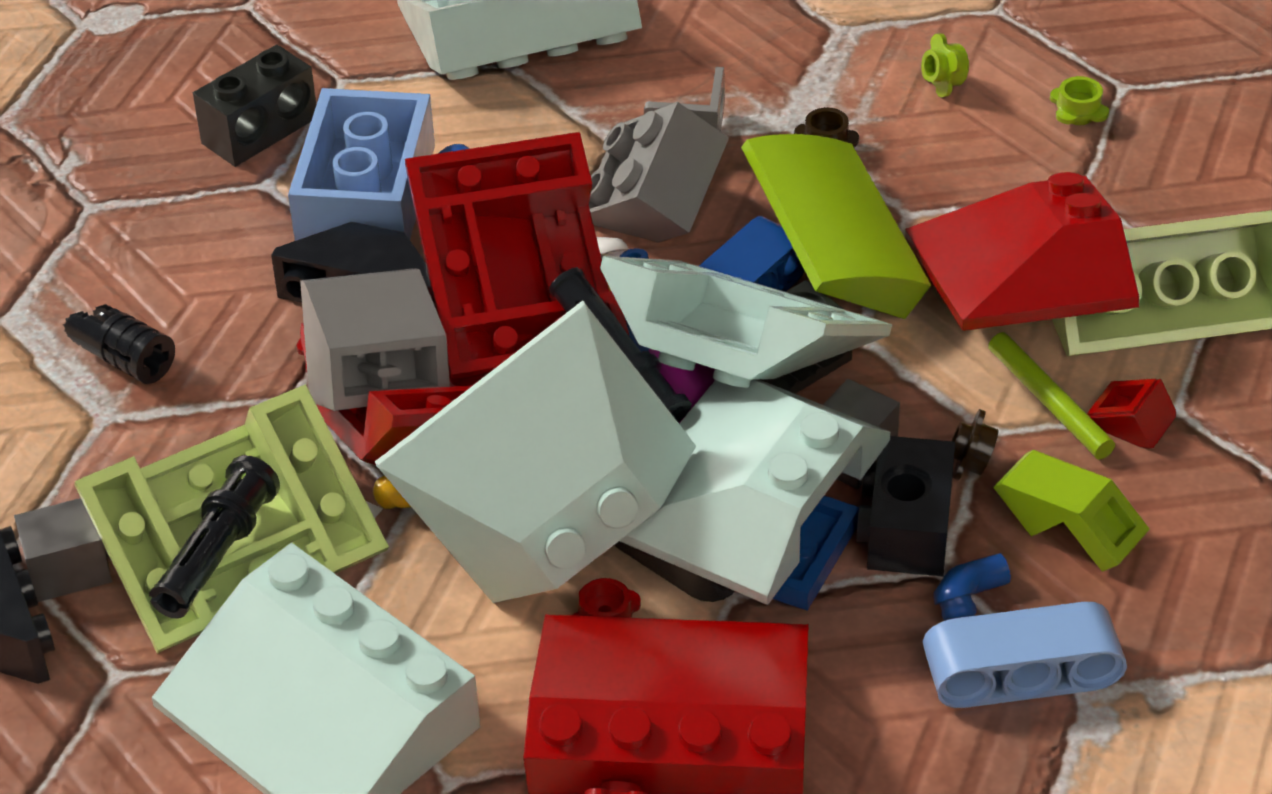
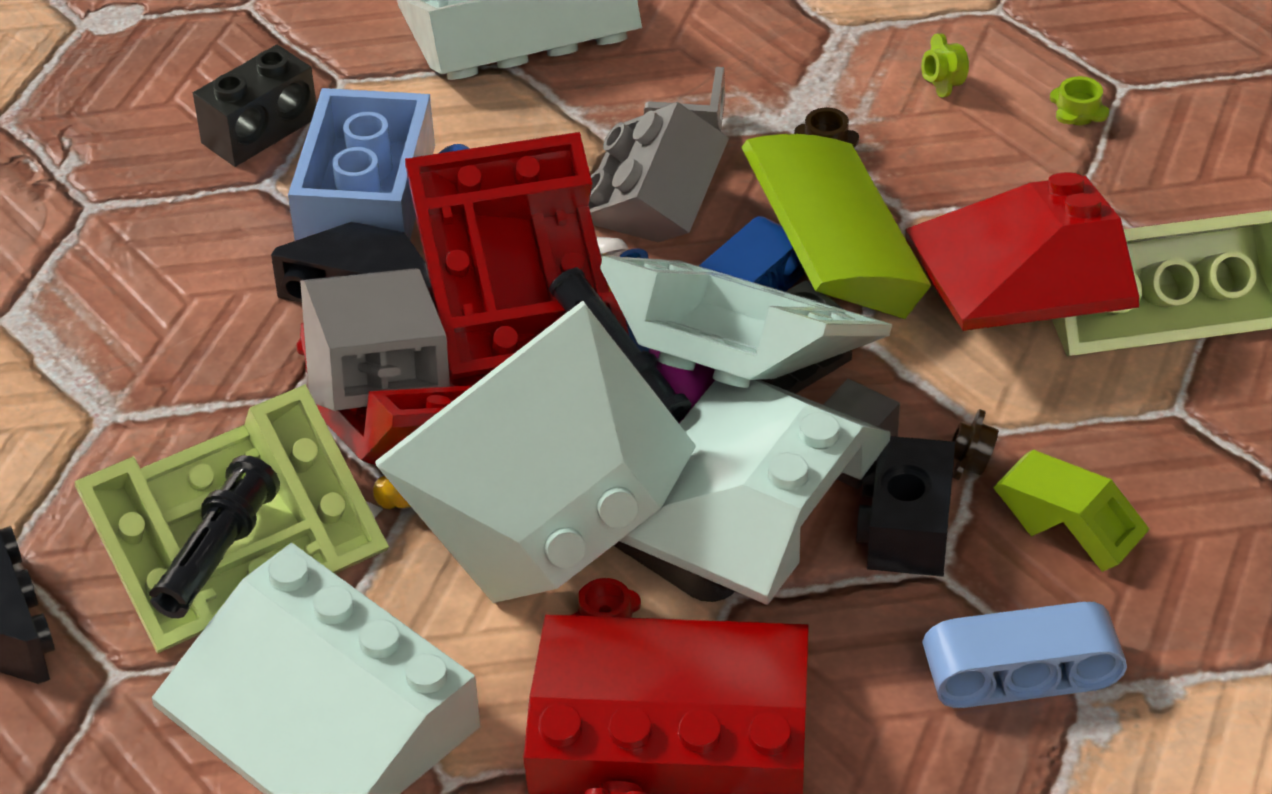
flat silver brick [14,498,112,602] -> none
black hinge [63,304,175,384] -> none
blue plate [773,496,859,611] -> none
blue arm [933,553,1011,621] -> none
lime bar [988,332,1115,460] -> none
red slope [1087,378,1176,449] -> none

